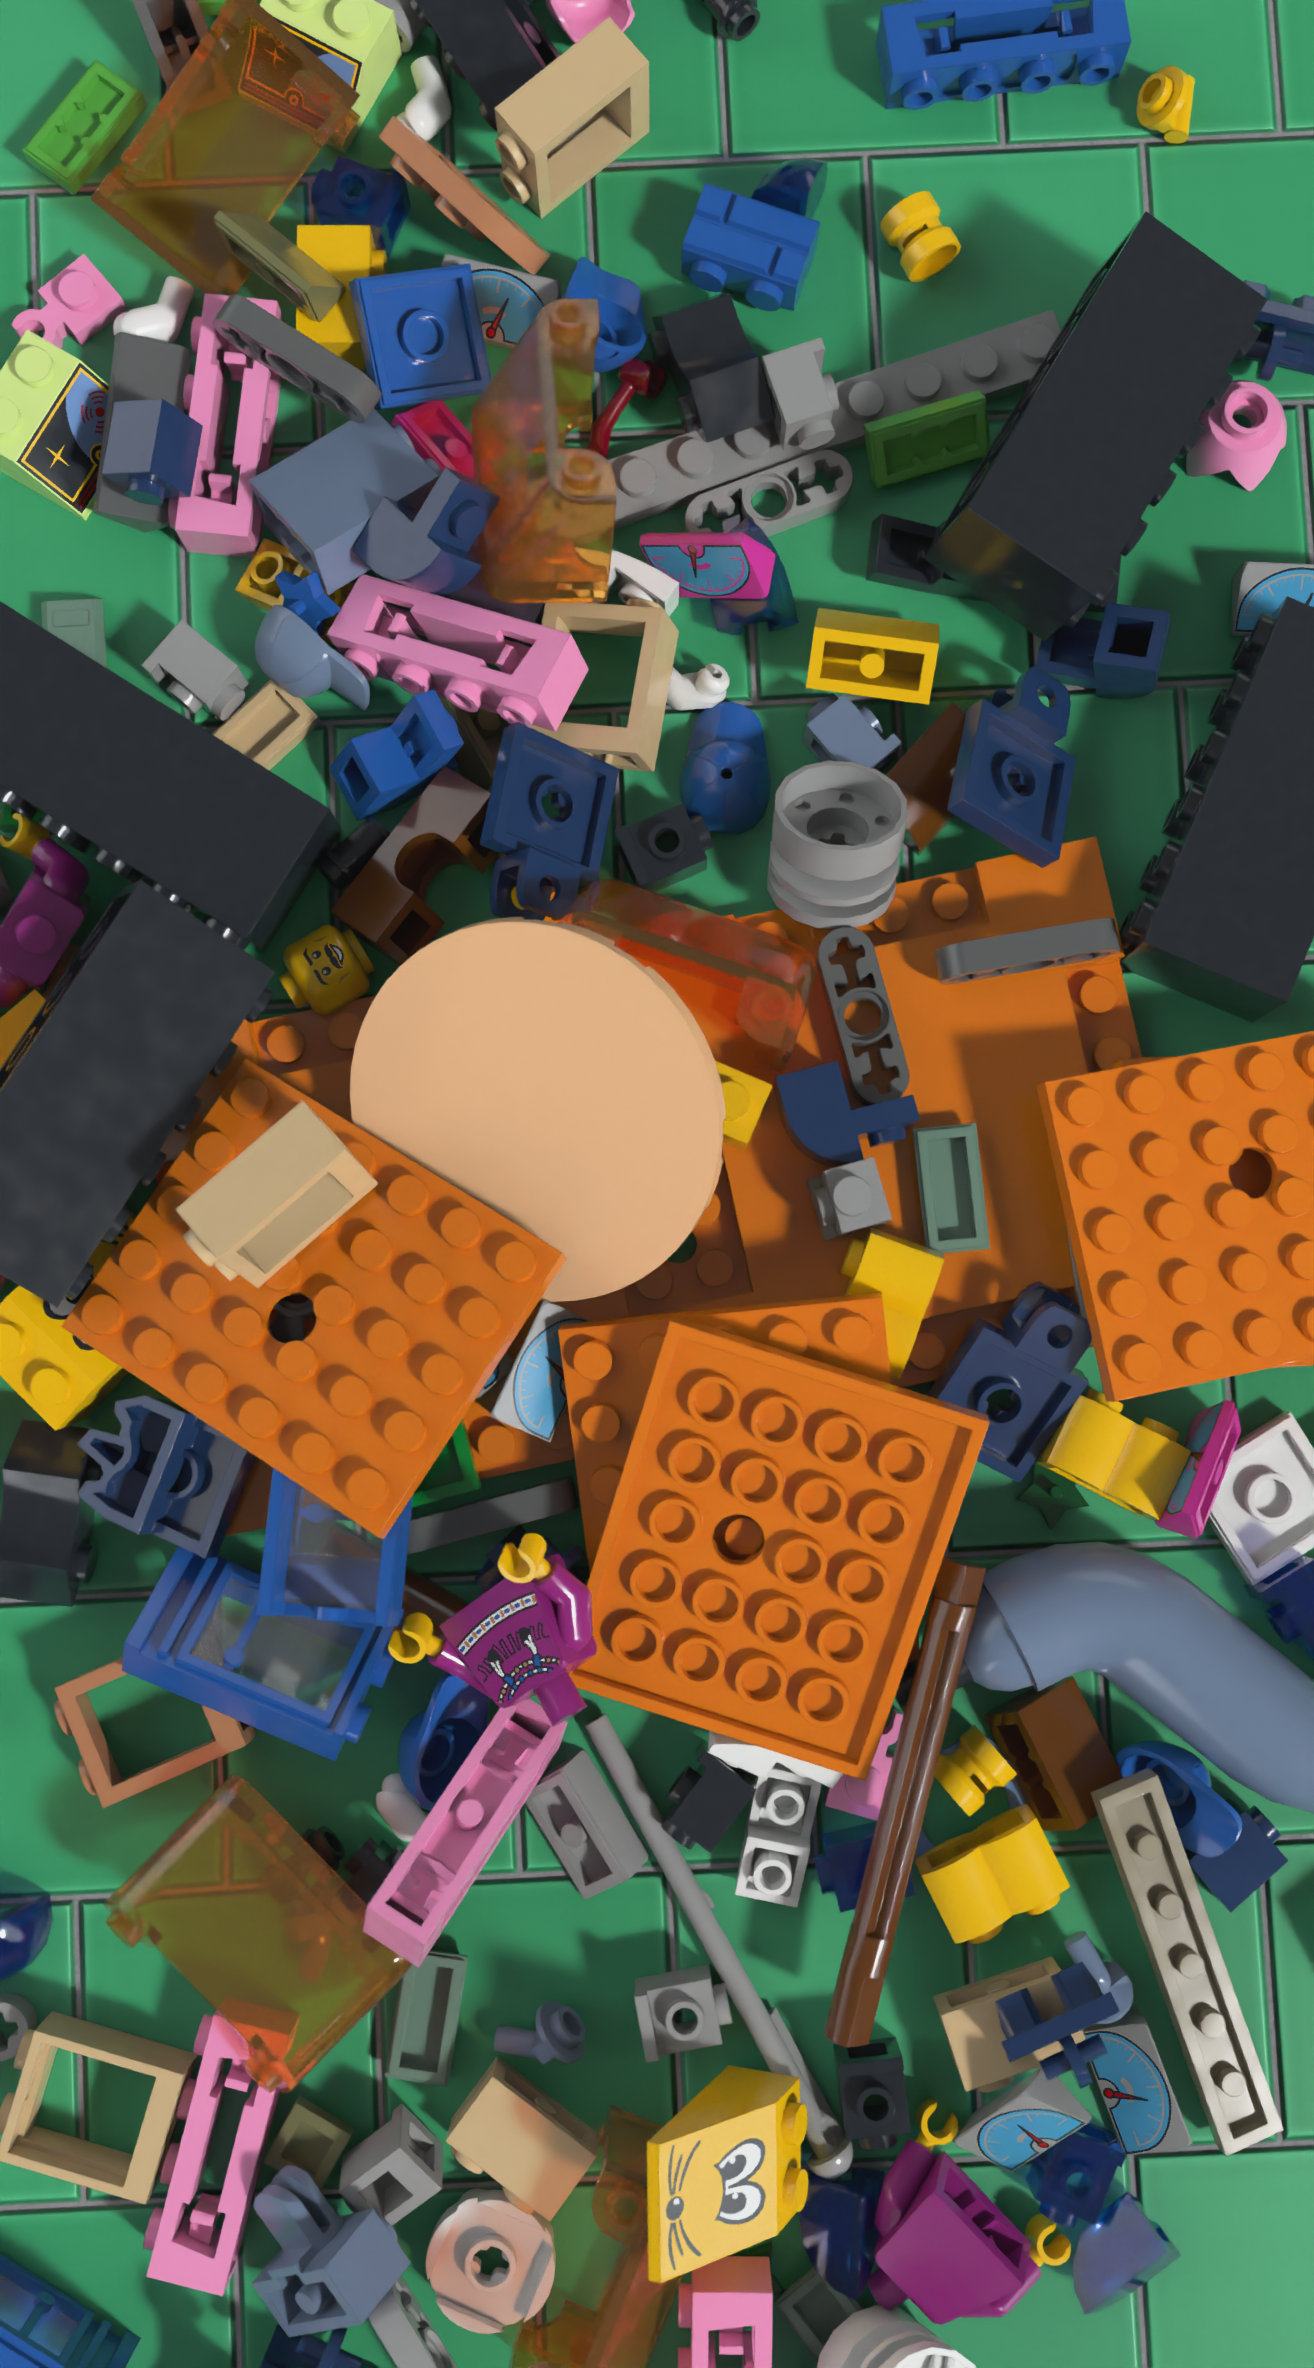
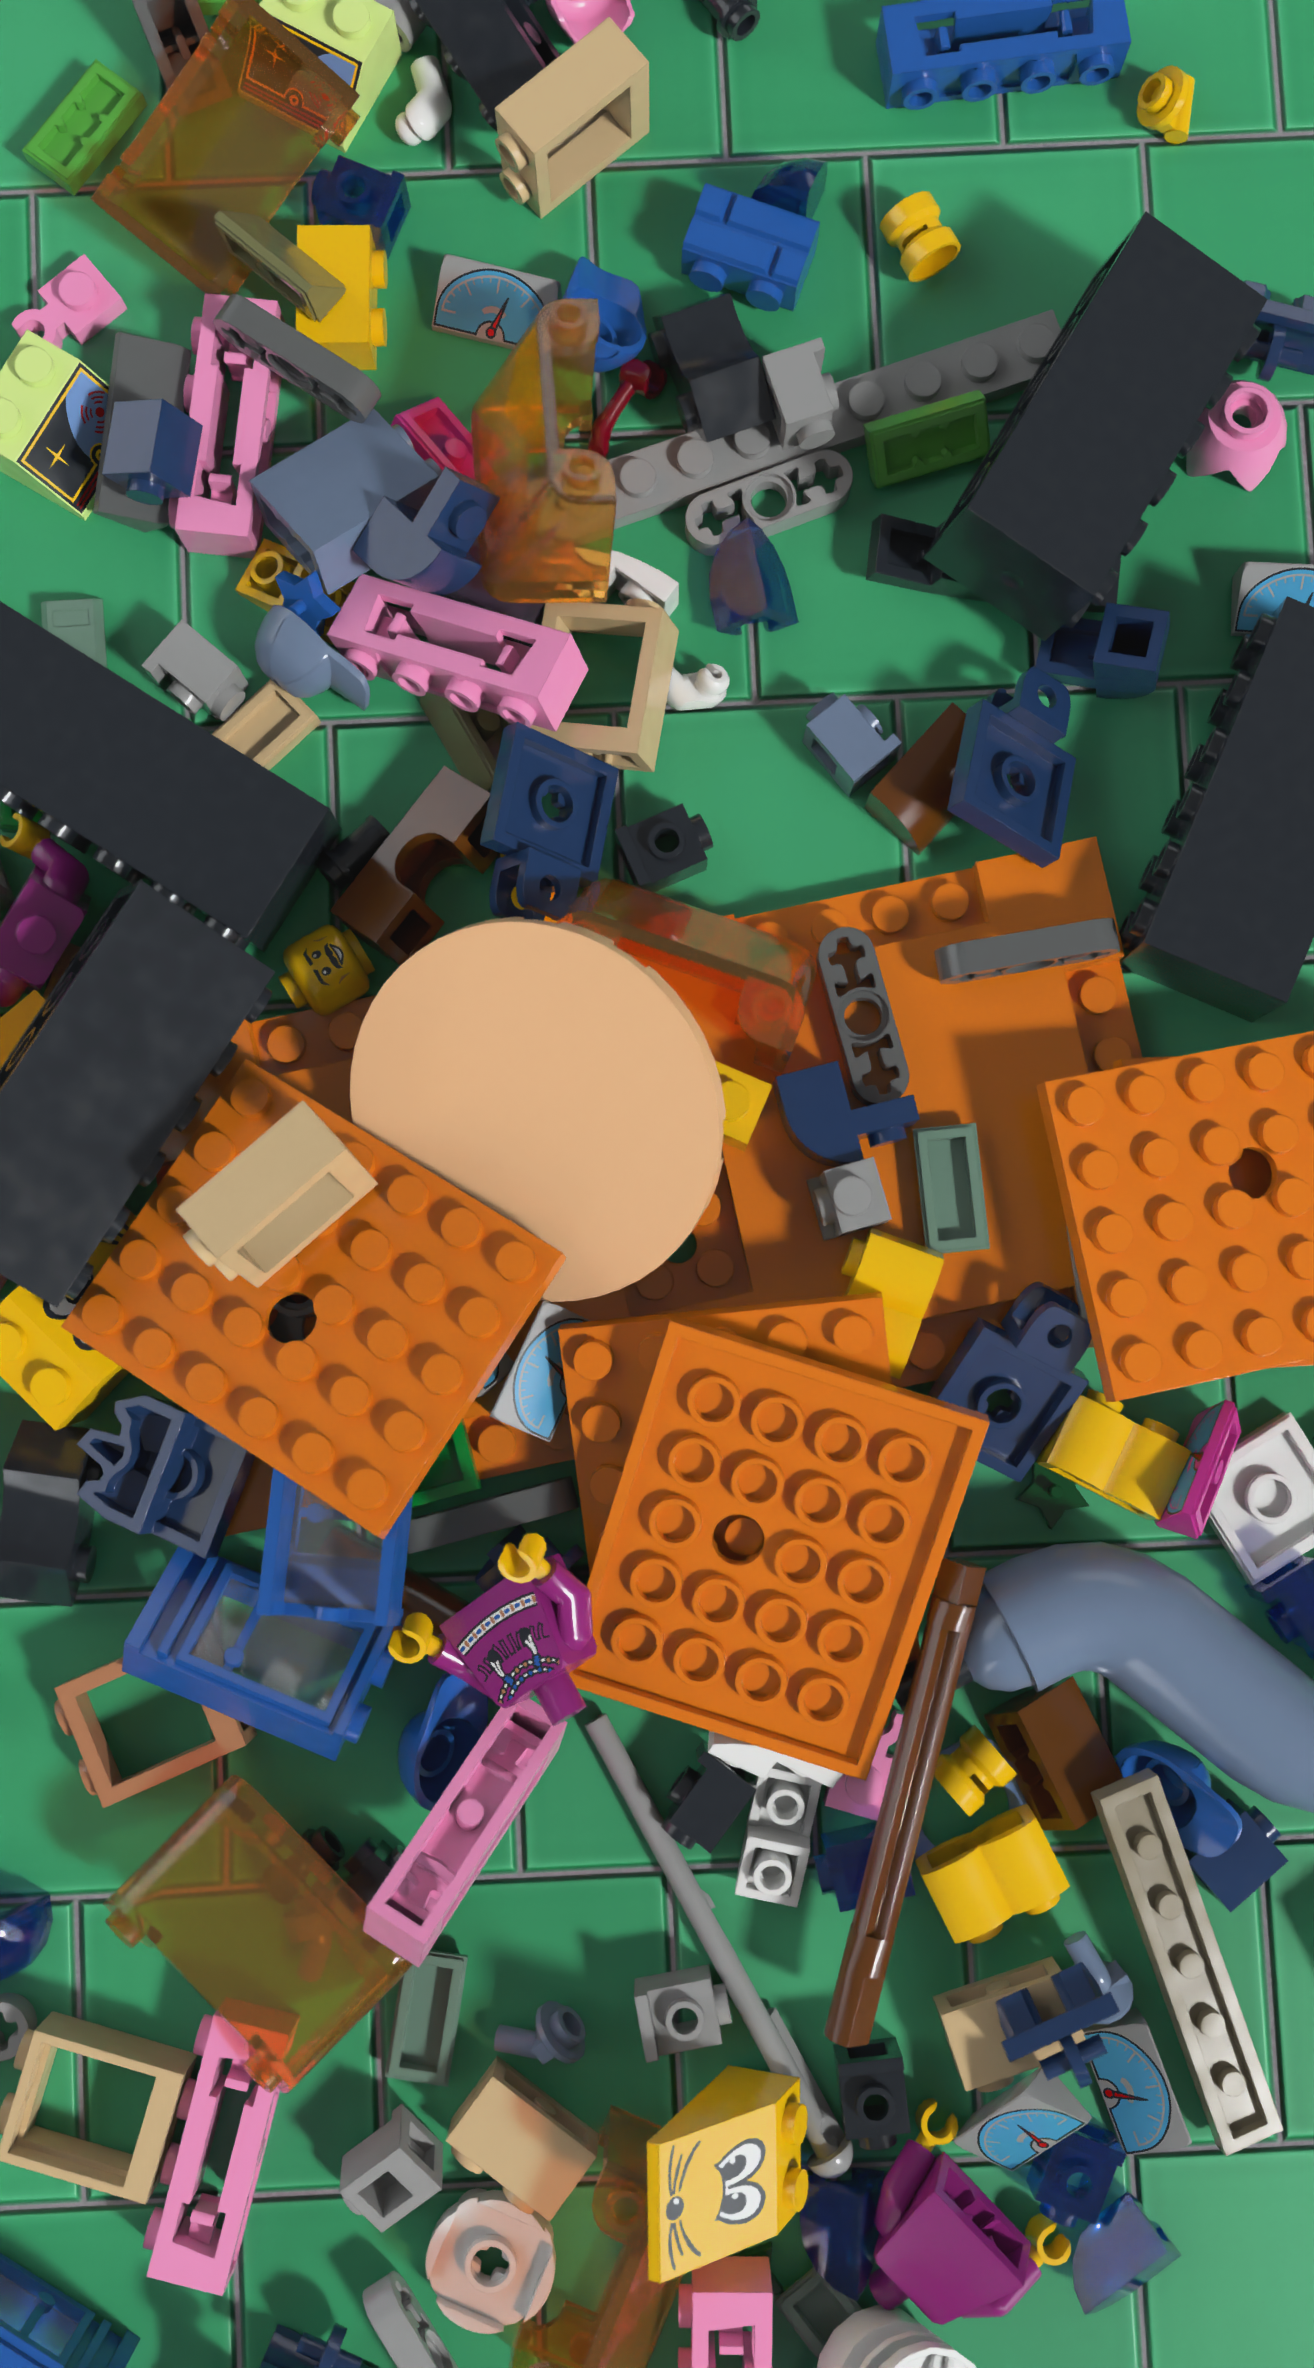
white arm [113,276,195,343] -> none
sand blue brick [251,2165,411,2337] -> none
olive plate [256,2095,354,2216] -> none
blue brick [329,689,464,821] -> none
blue tile [349,264,494,411] -> none
white arm [376,1773,429,1842] -> none
nougat plate [378,116,550,275] -> none
light grey slope [525,1750,649,1900] -> none
slope [639,533,776,599] -> none
blue cap [680,702,771,835] -> none
light grey wheel [767,761,907,929] -> none
yellow brick [806,608,939,705] -> none

